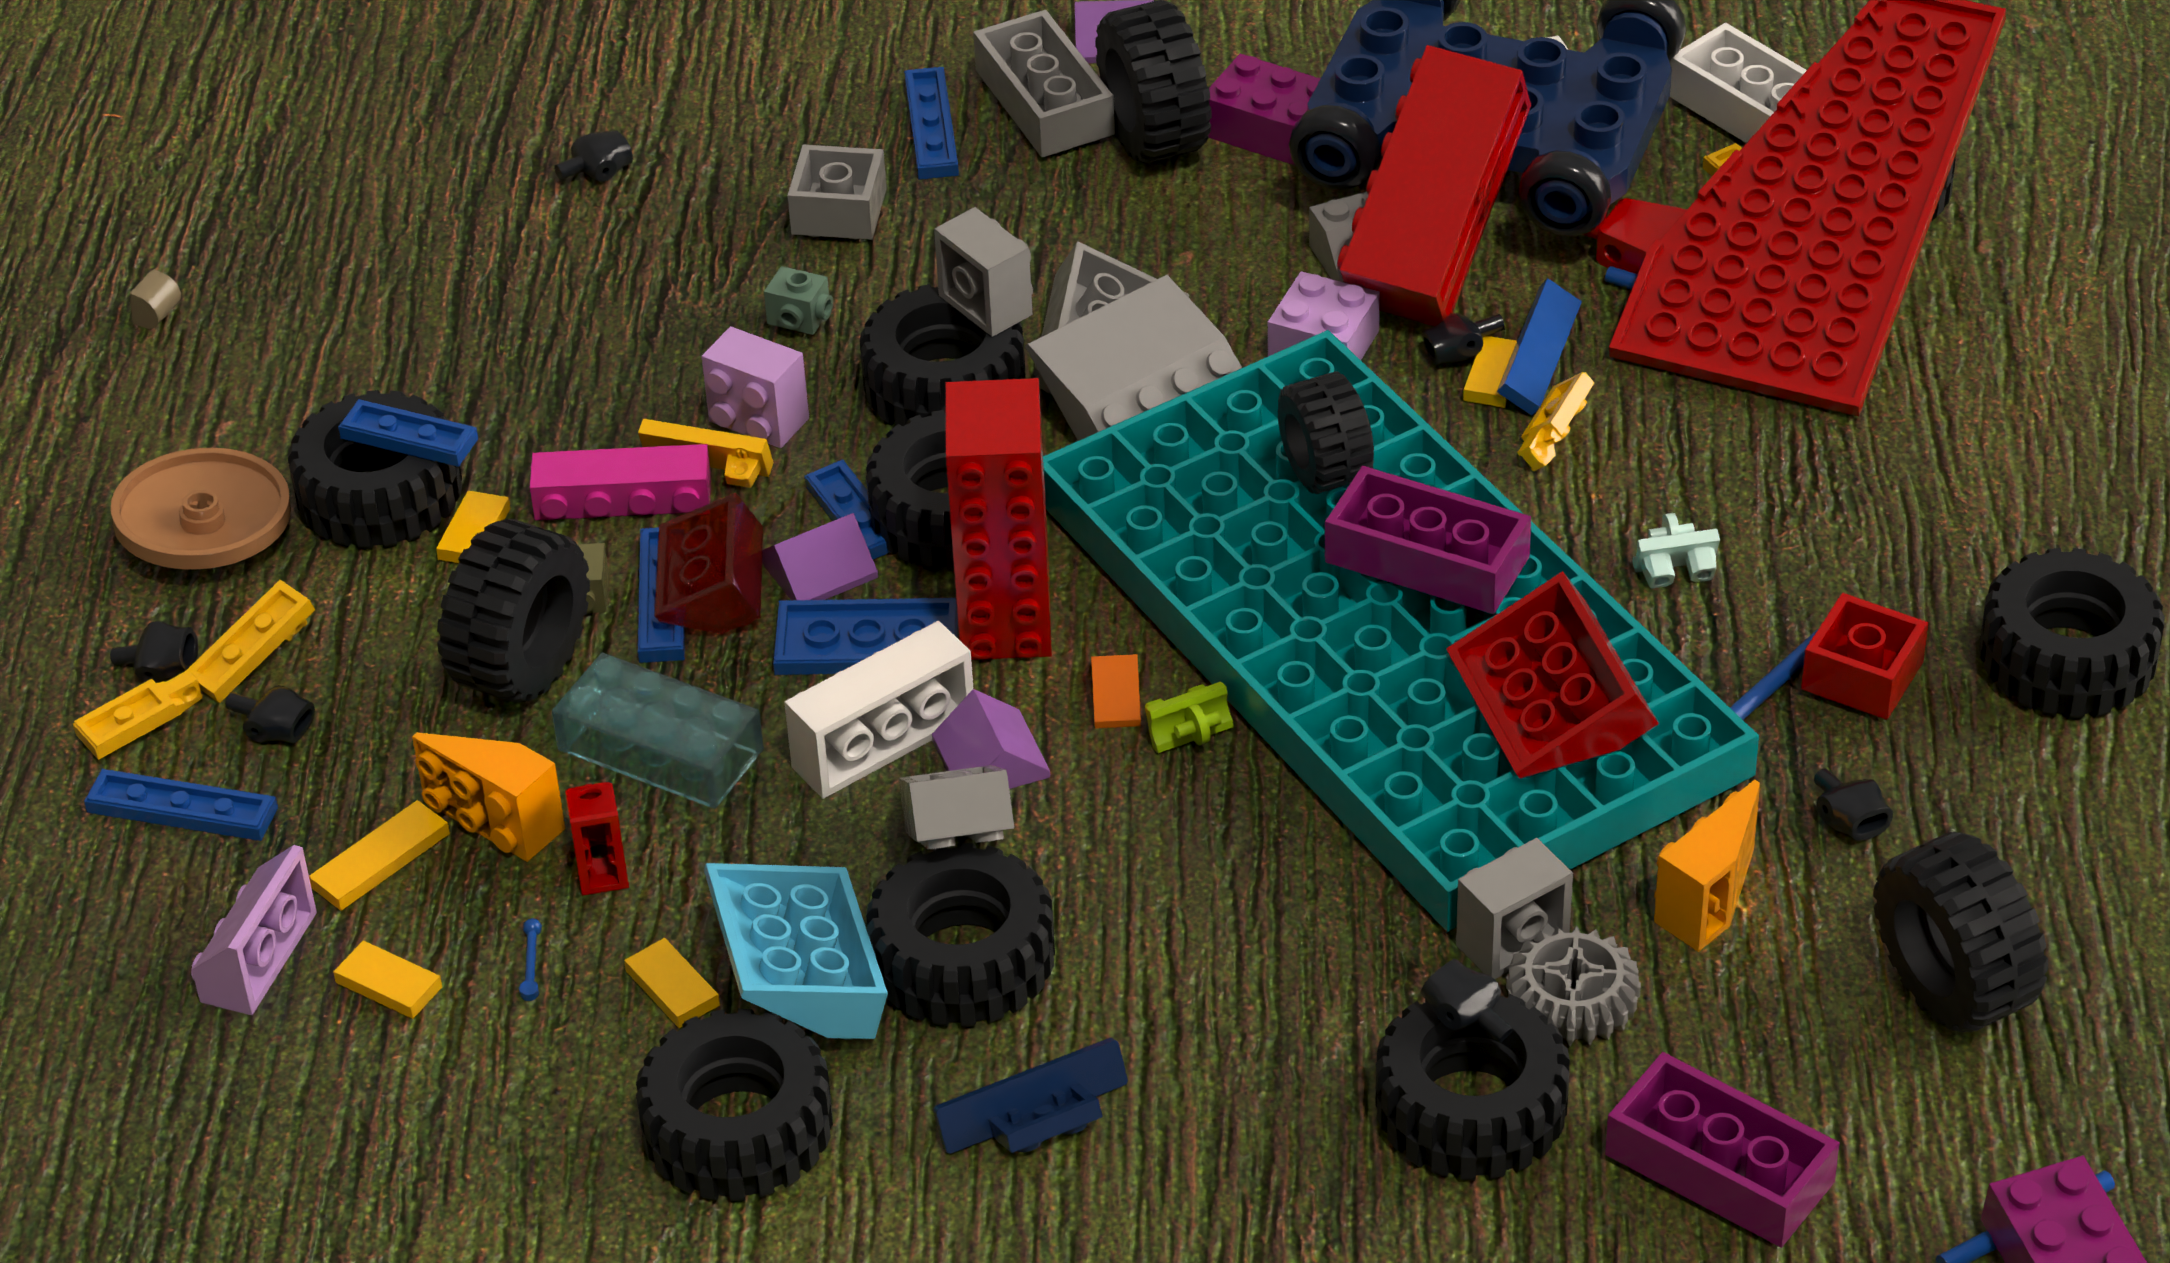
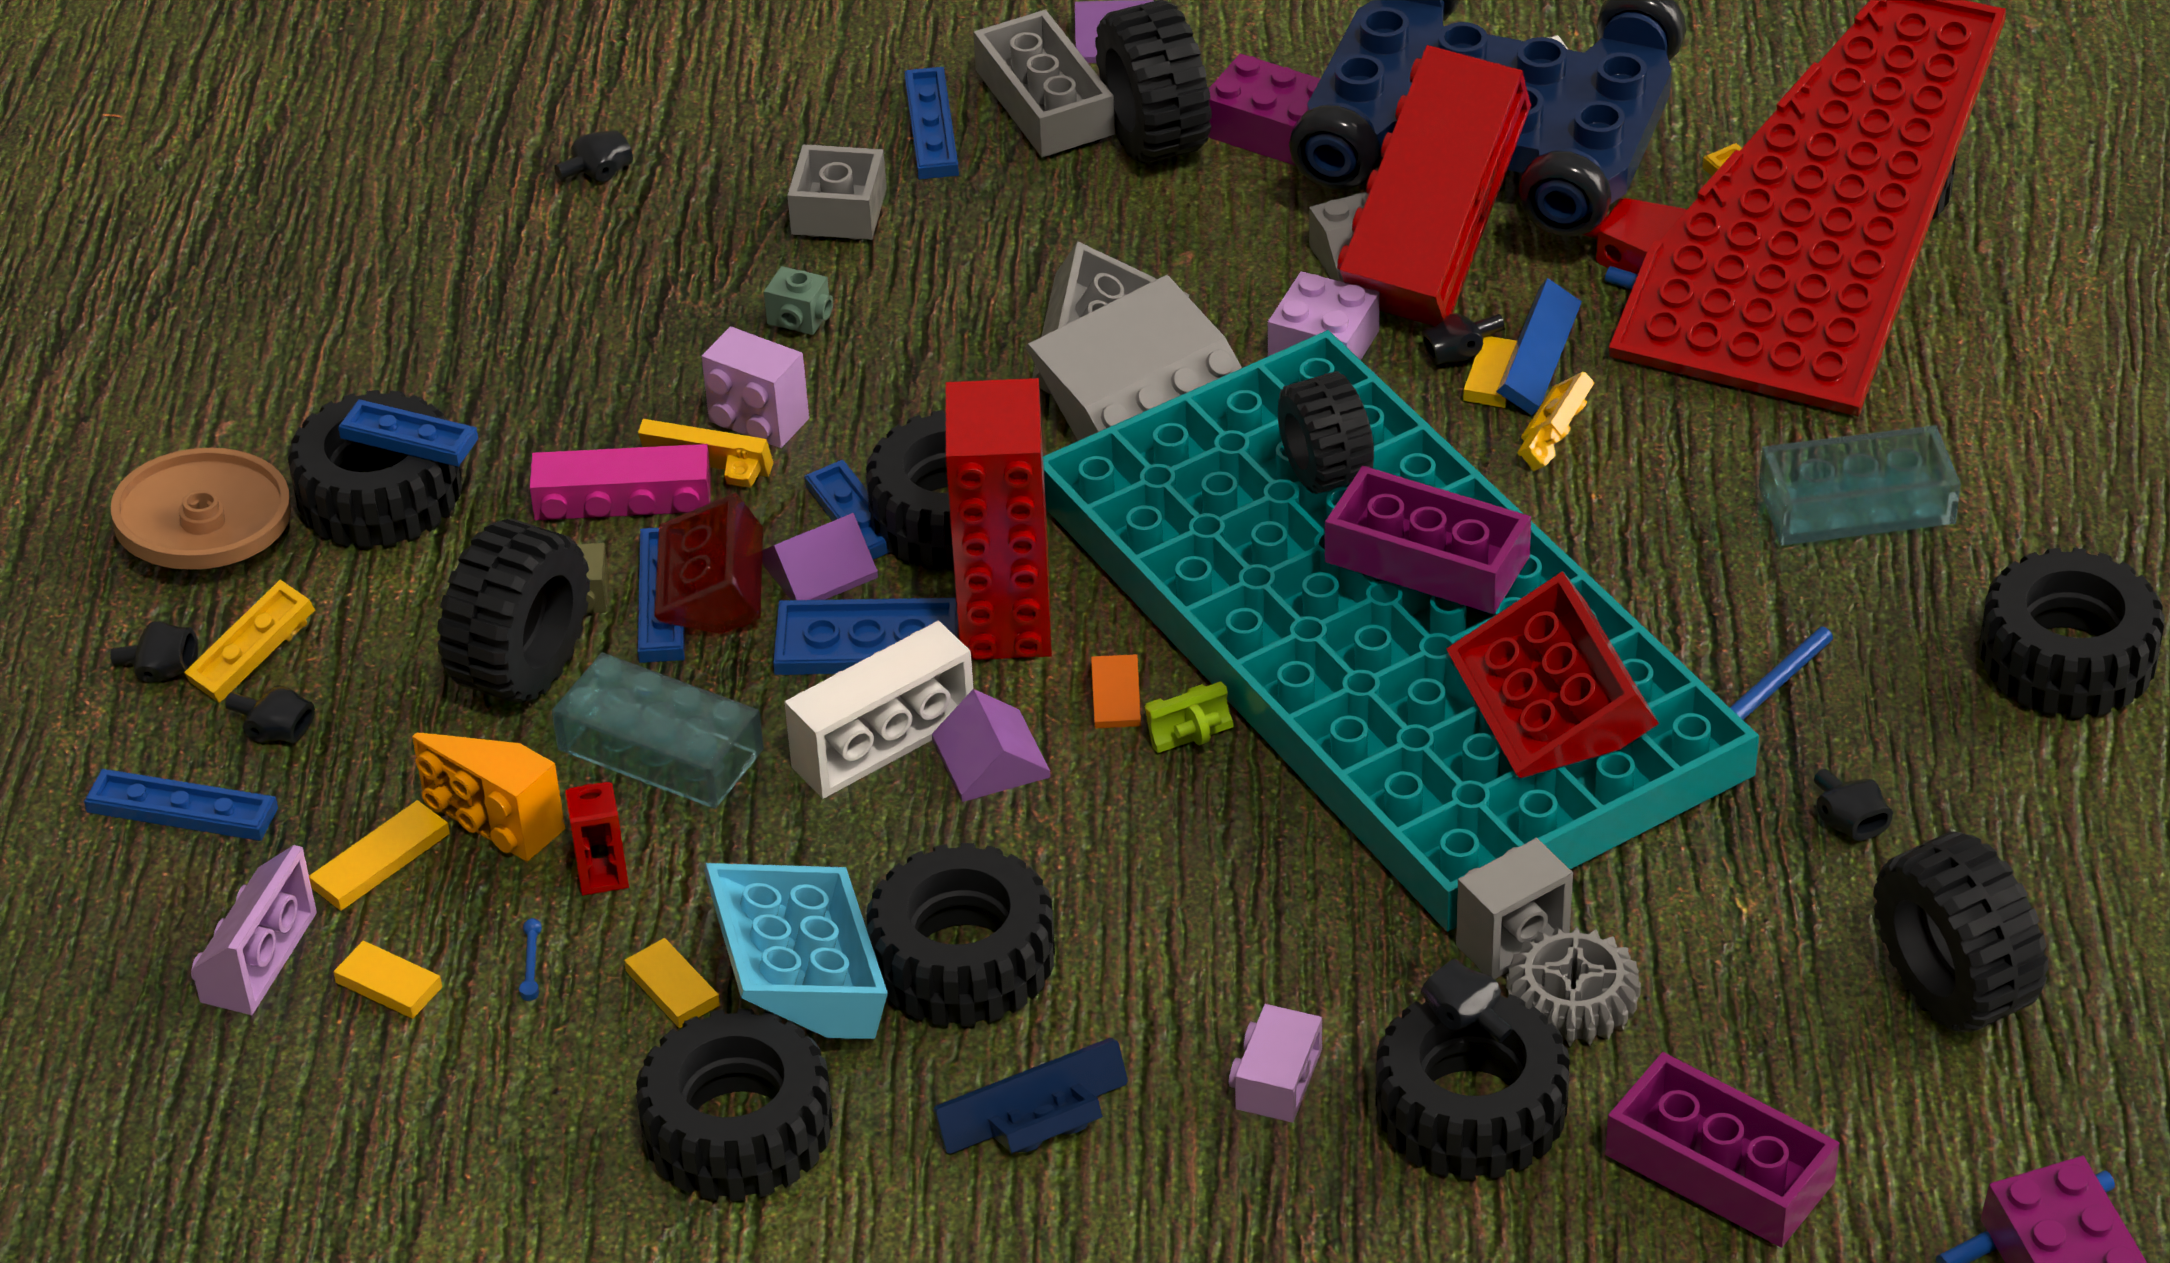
yellow hinge [73,670,203,760] -> none
dark tan brick [130,269,181,329] -> none
yellow tile [436,490,511,563] -> none
black tyre [860,284,1026,426] -> none
light grey brick [899,765,1014,849] -> none
light grey brick [934,207,1033,337] -> none
light aqua hips [1632,513,1720,589] -> none
light orange slope [1654,779,1760,952] -> none
white brick [1669,22,1807,143] -> none
red brick [1801,593,1929,720] -> none
none -> lavender brick [1229,1004,1322,1123]
none -> clear light blue brick [1759,425,1961,546]

